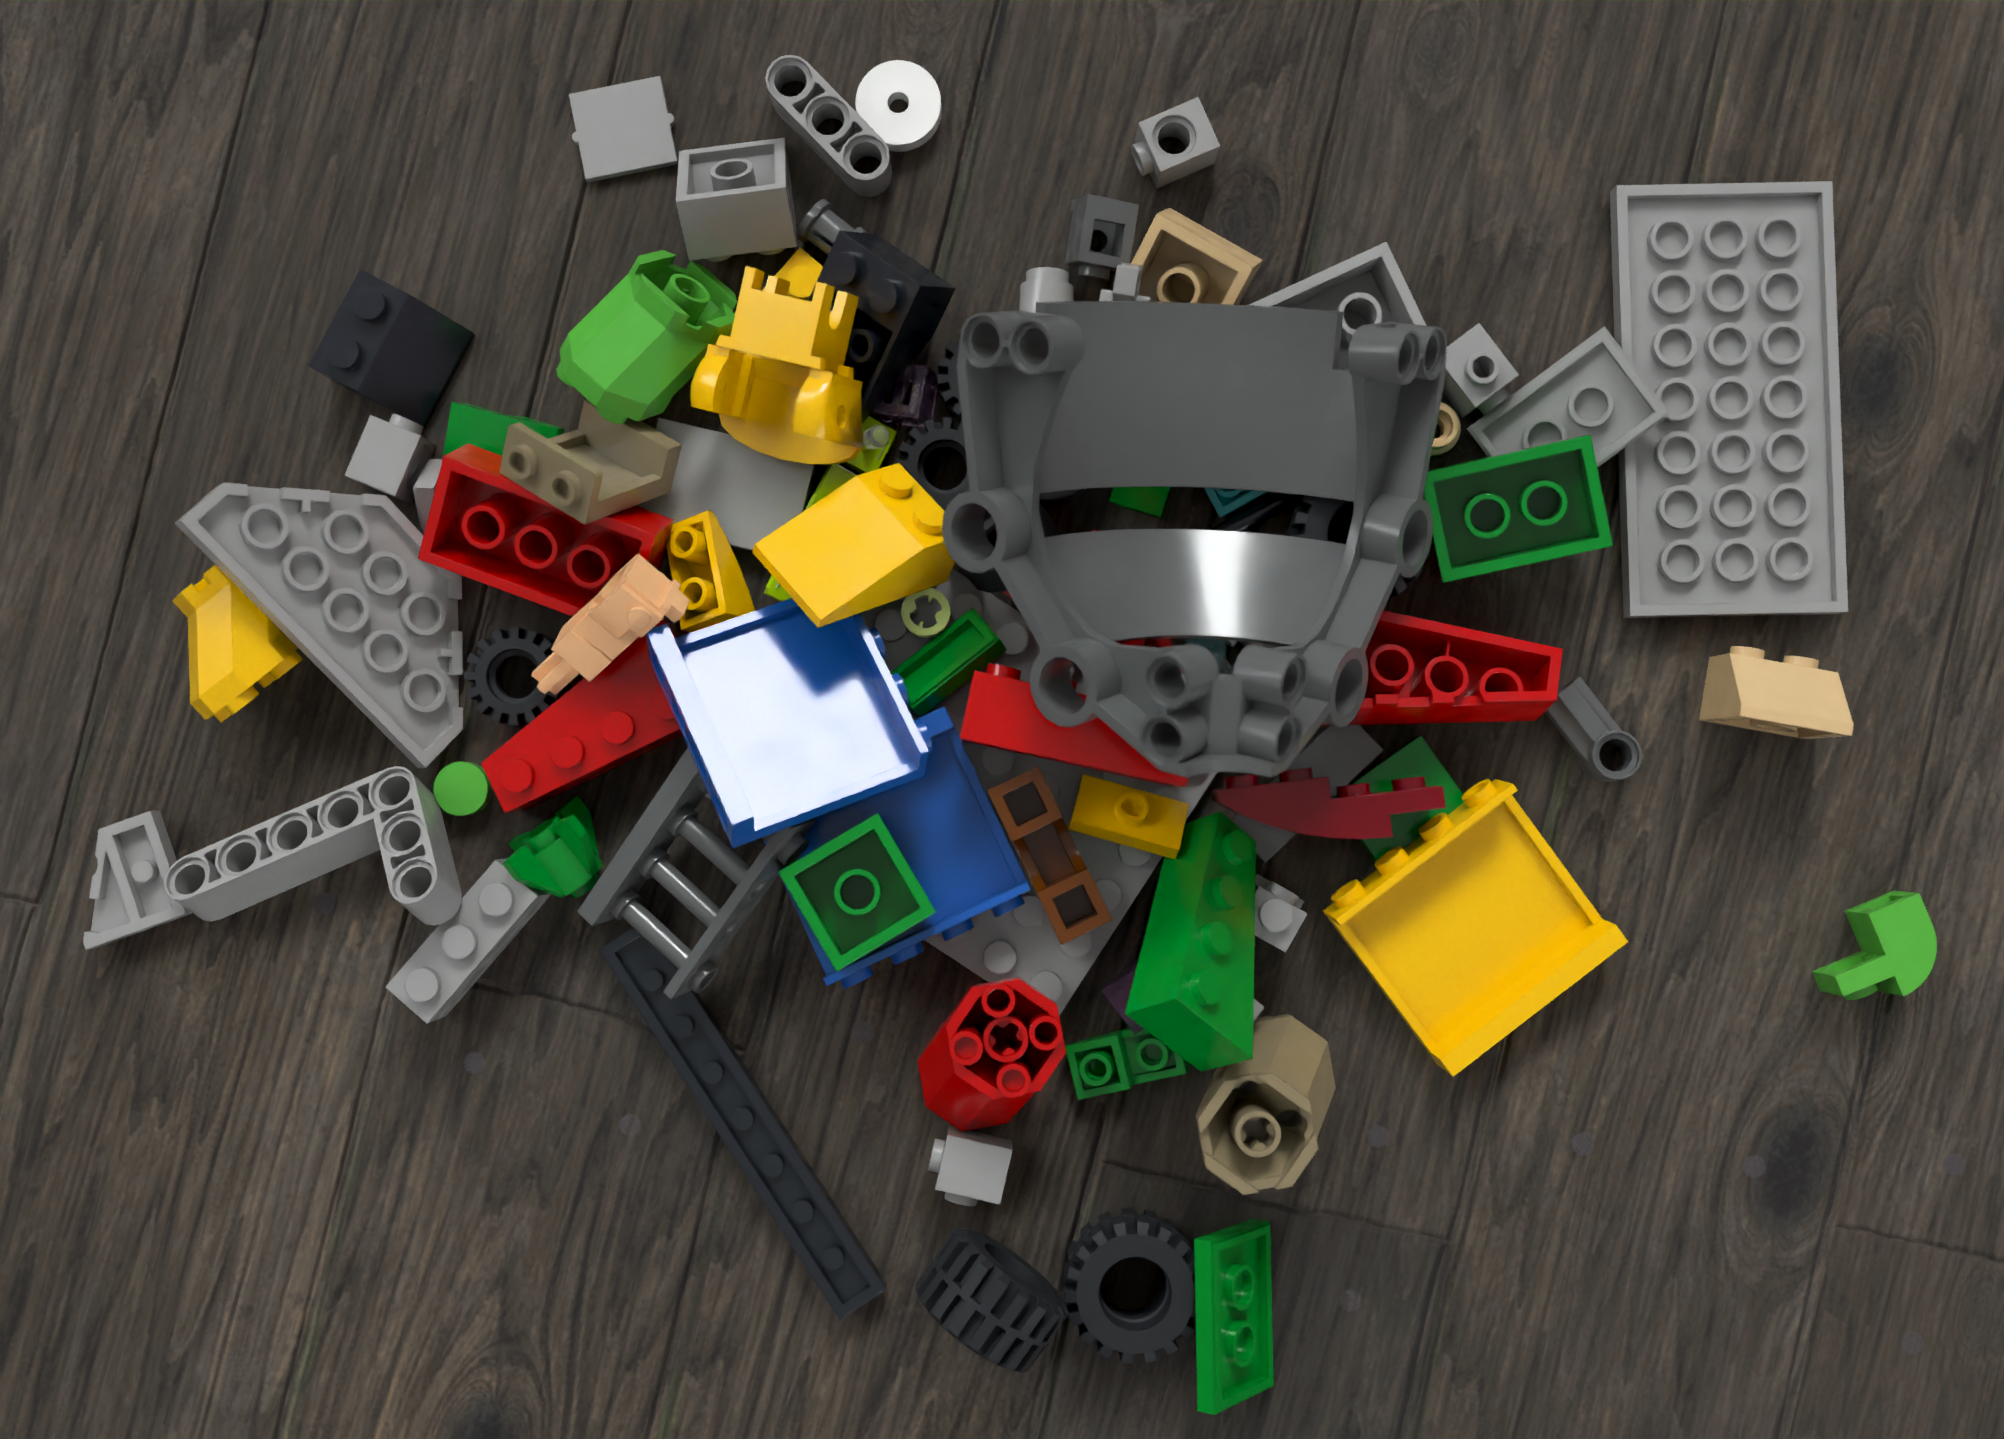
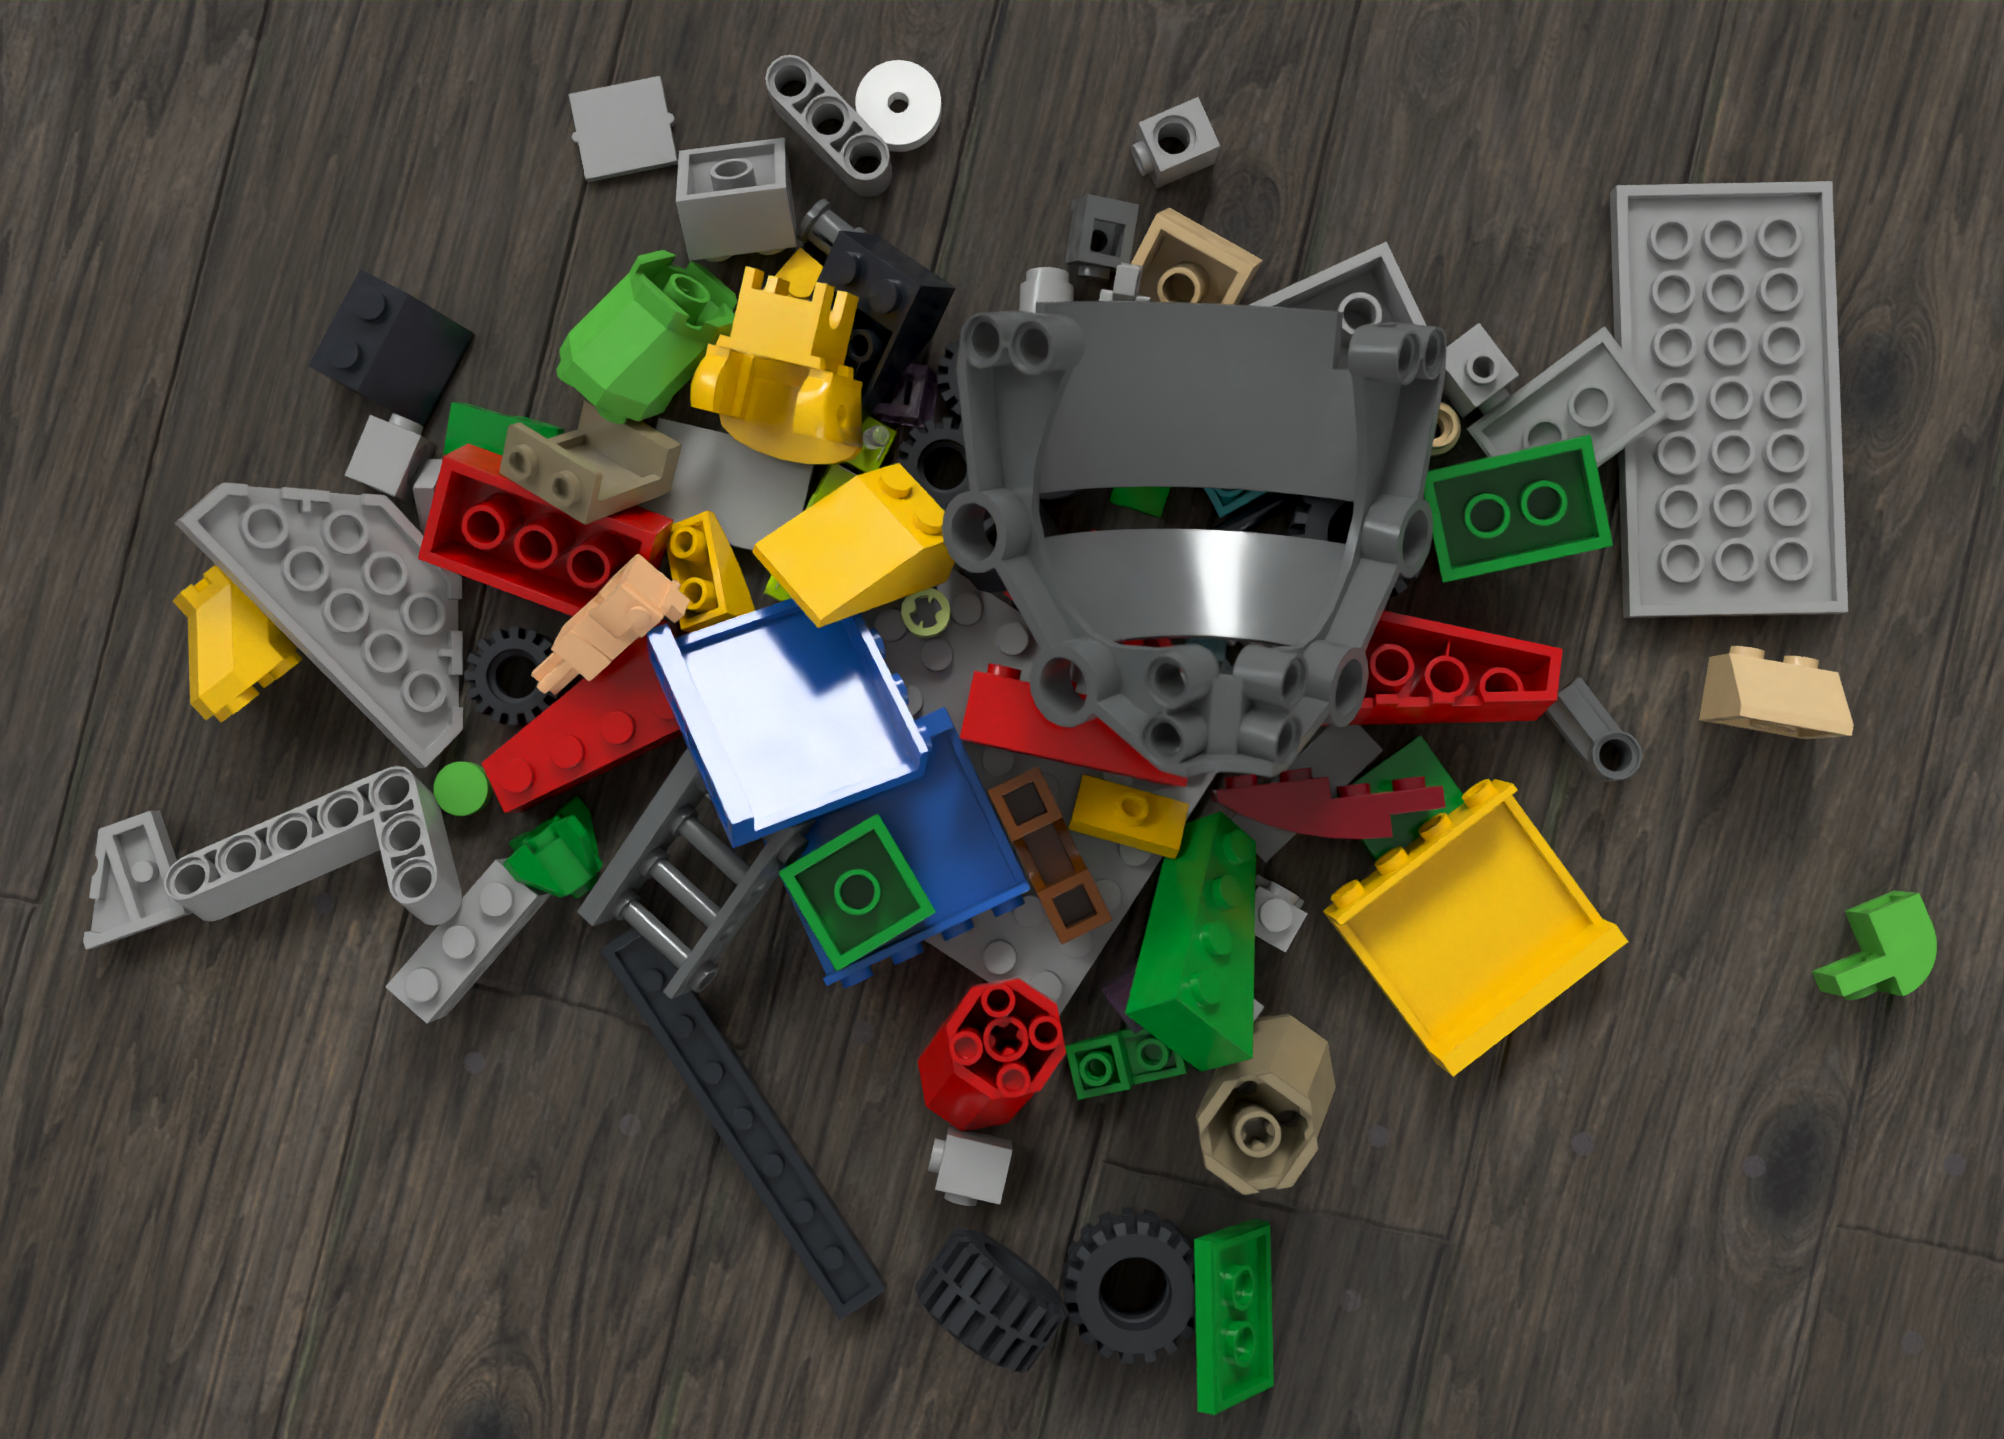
green tile [890,608,1007,717] -> none

